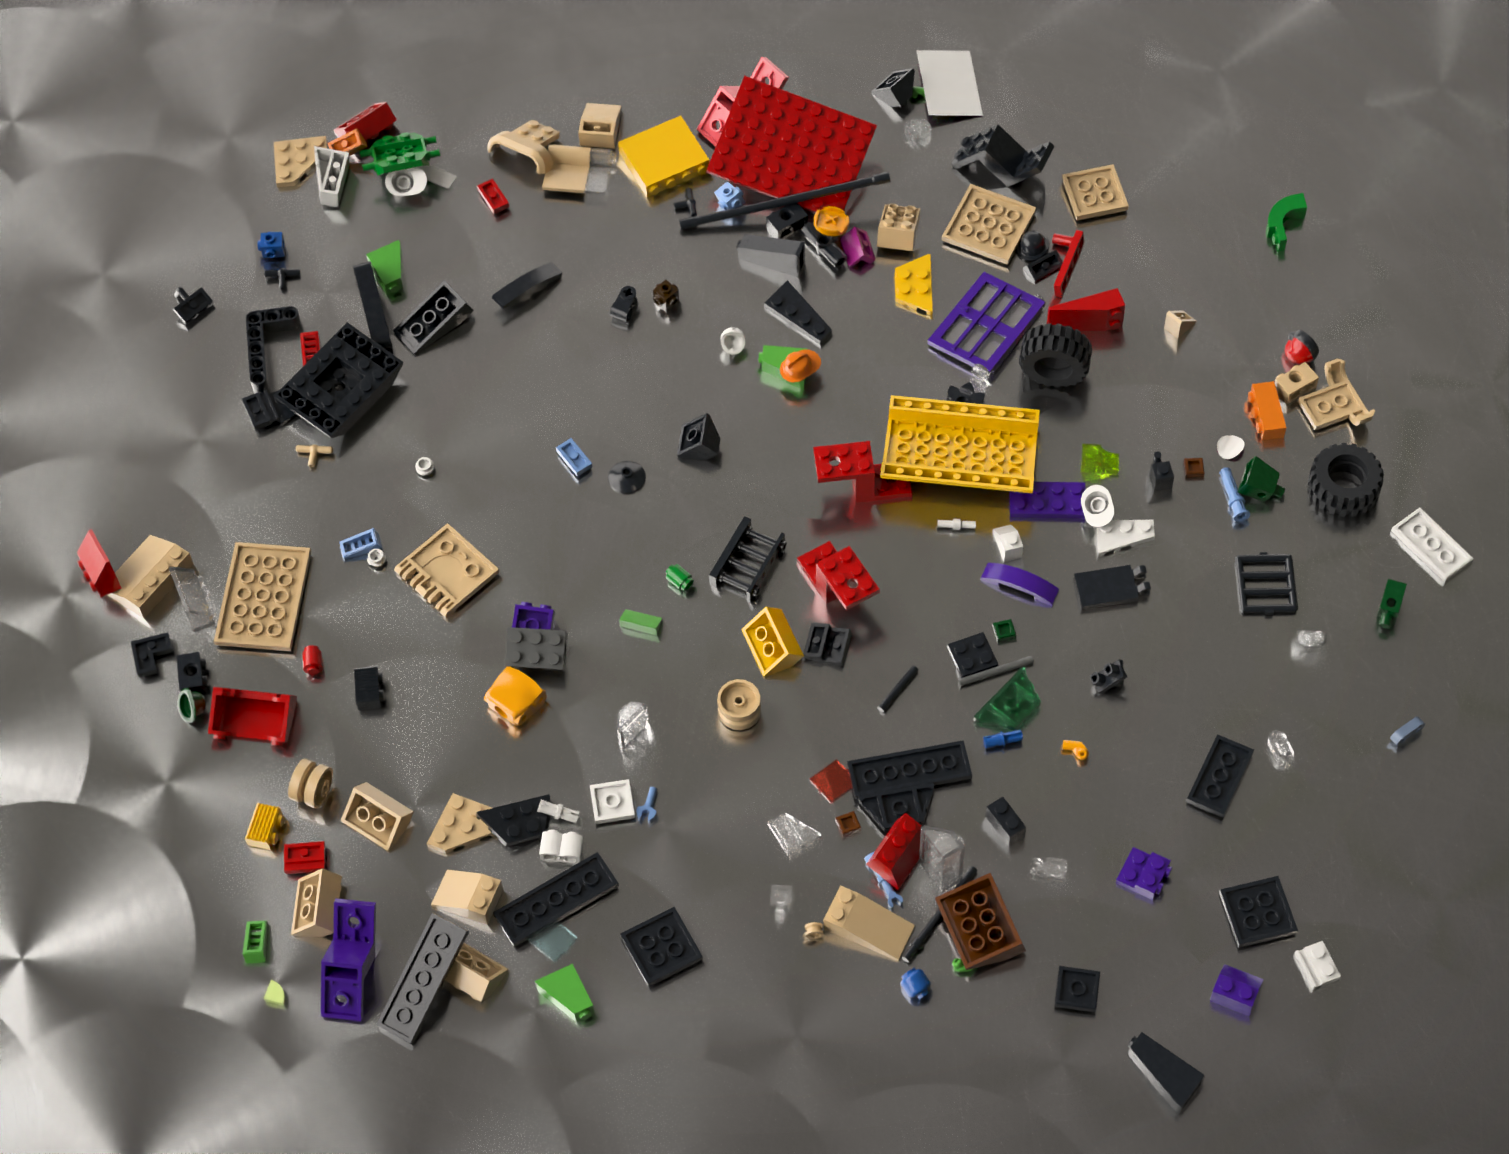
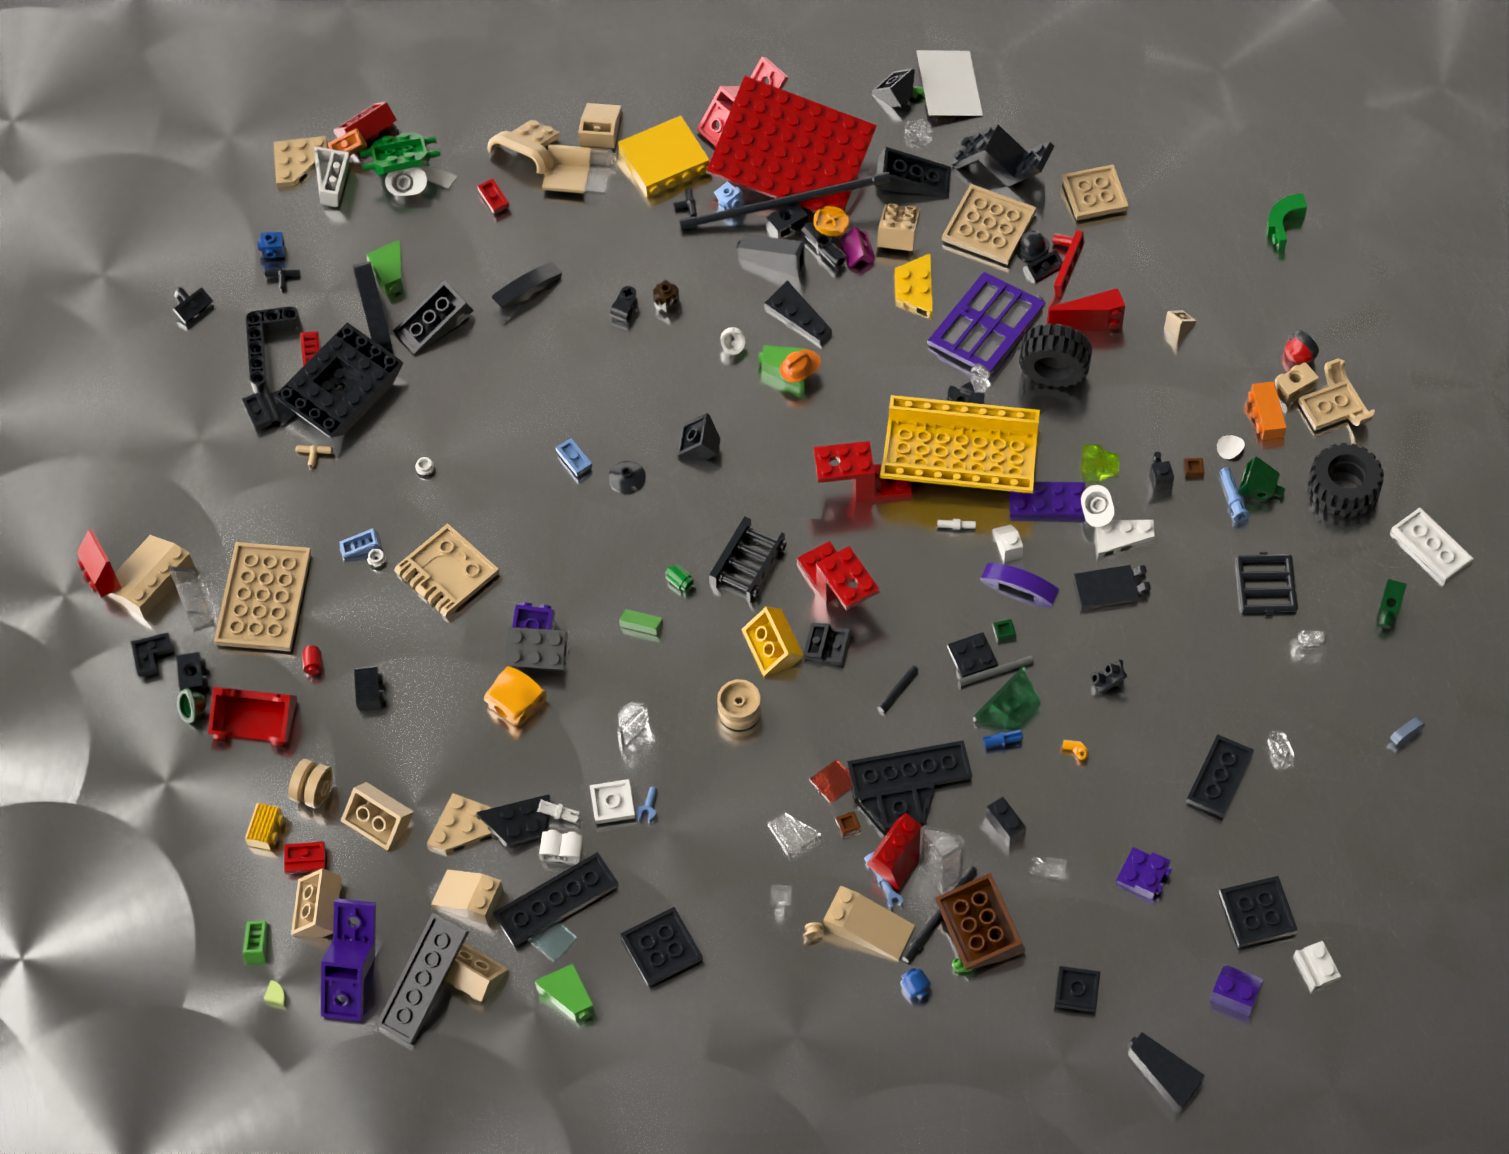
none -> black slope [875,147,951,197]

